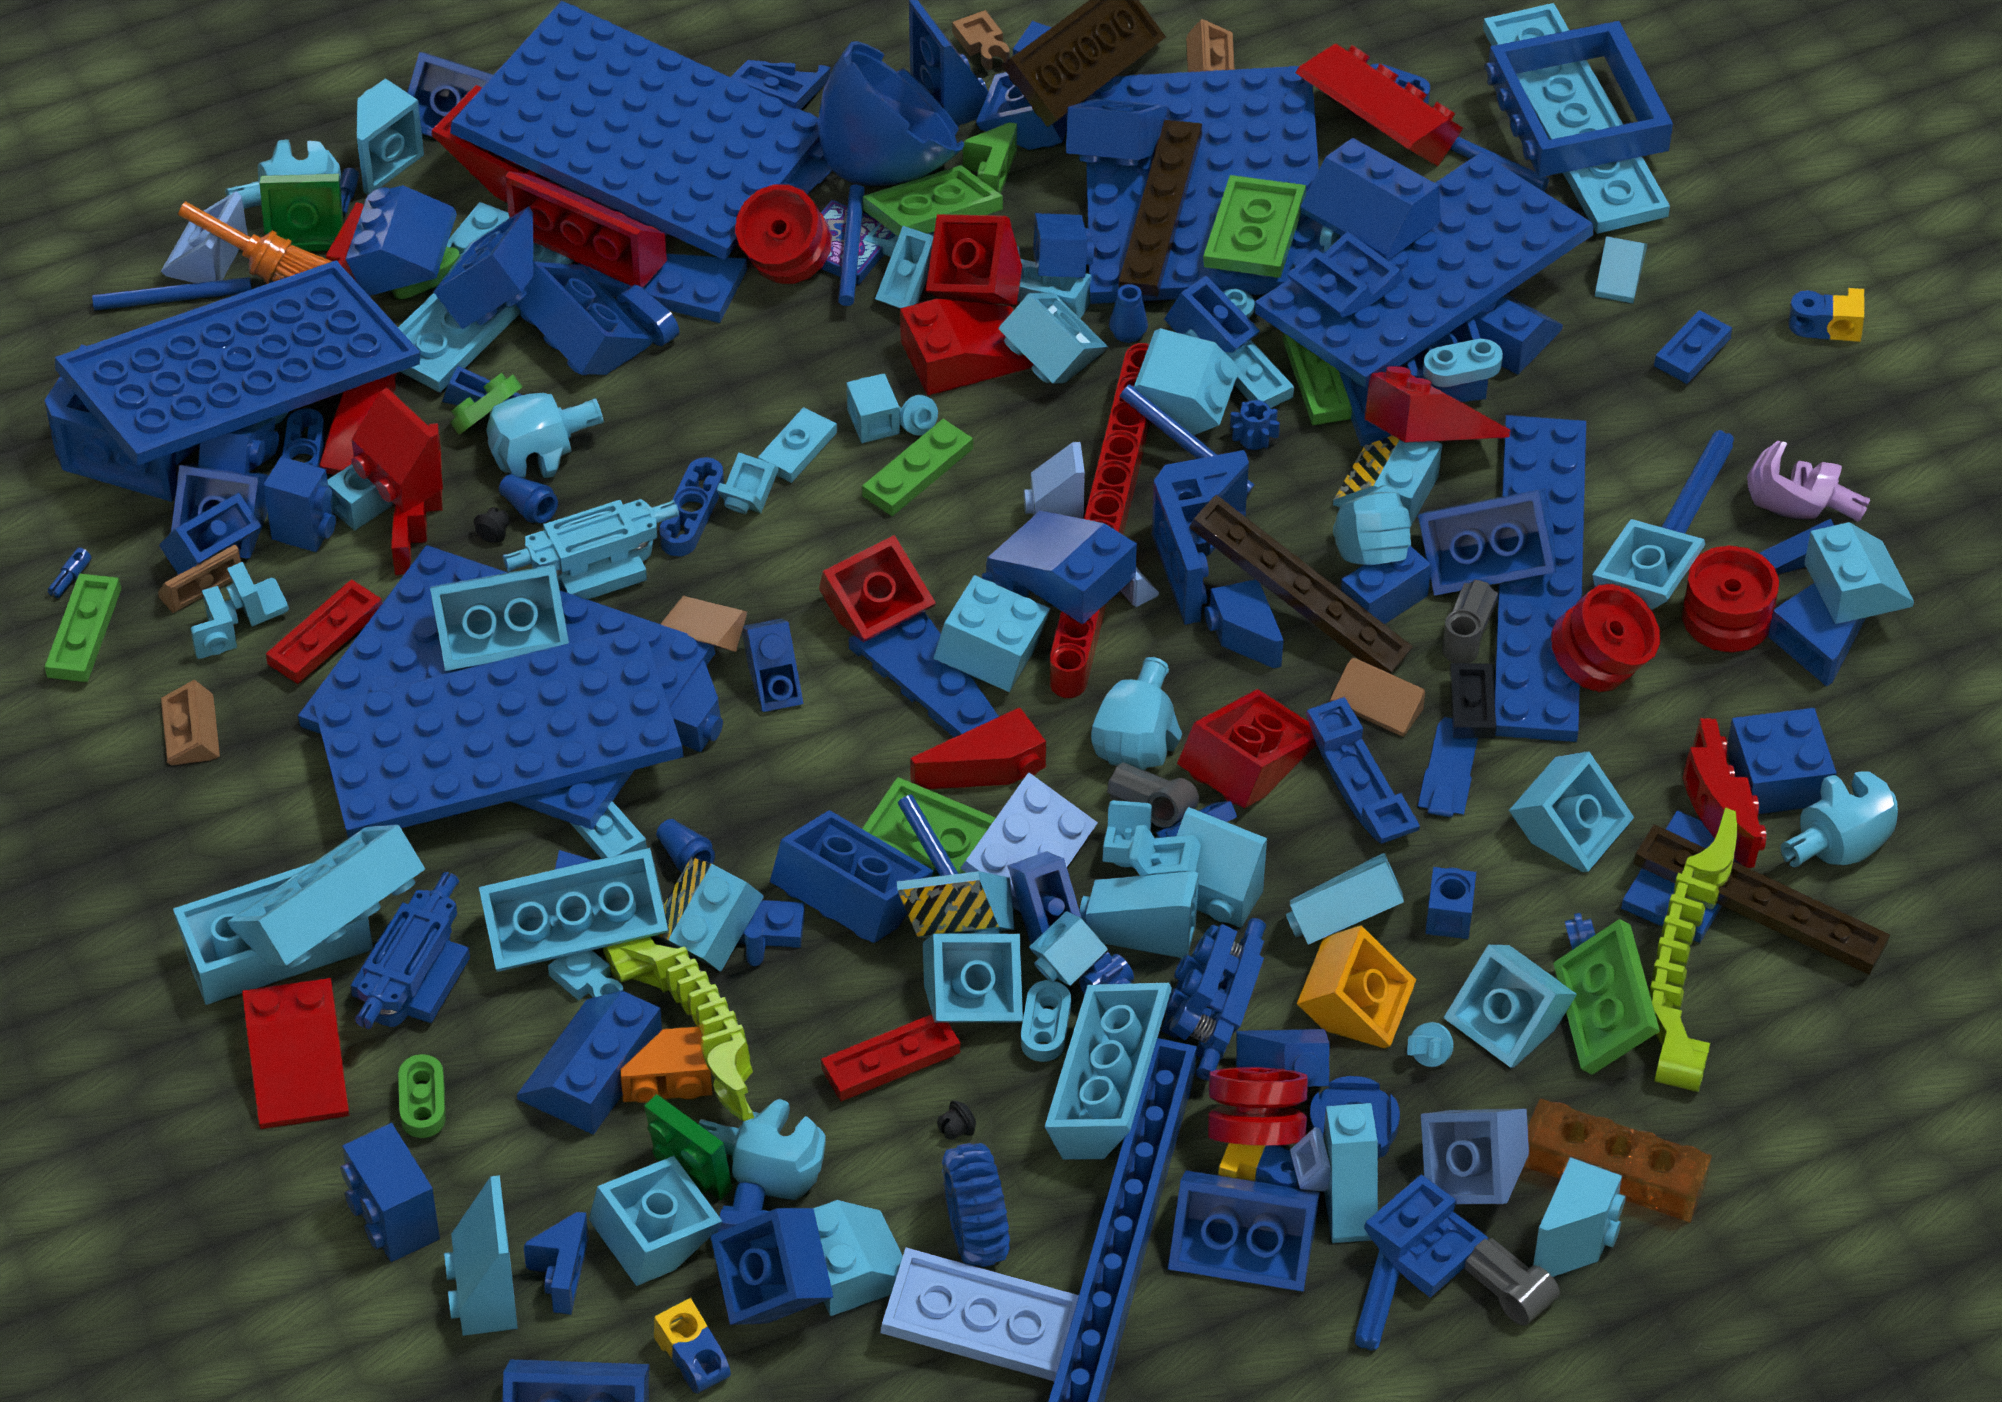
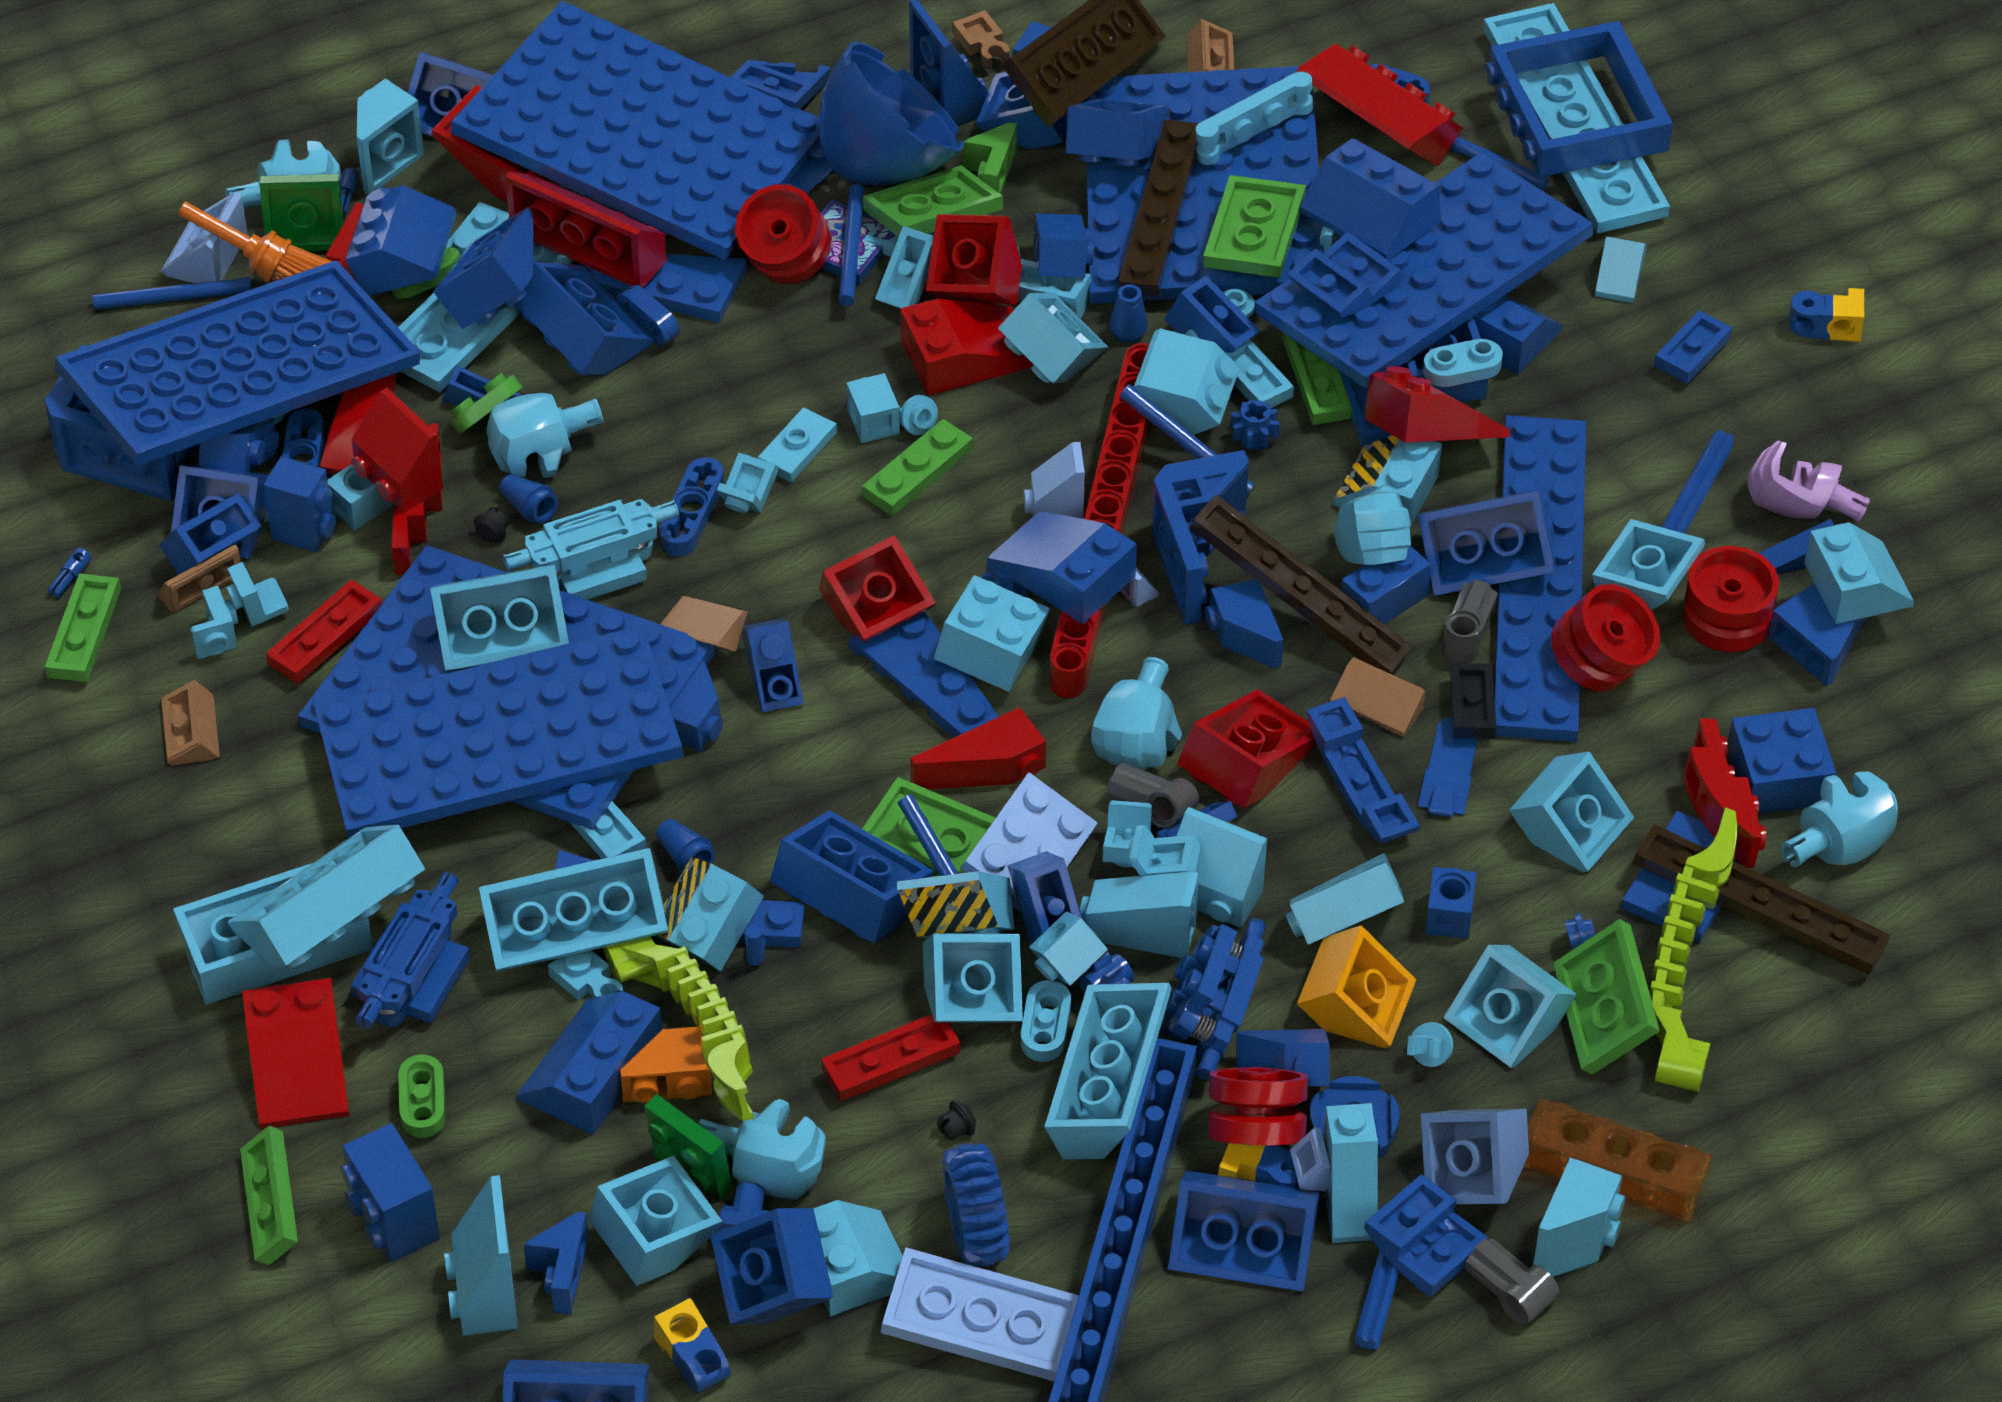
none -> bright green plate [240,1126,298,1265]
none -> medium azure plate [1196,72,1313,165]

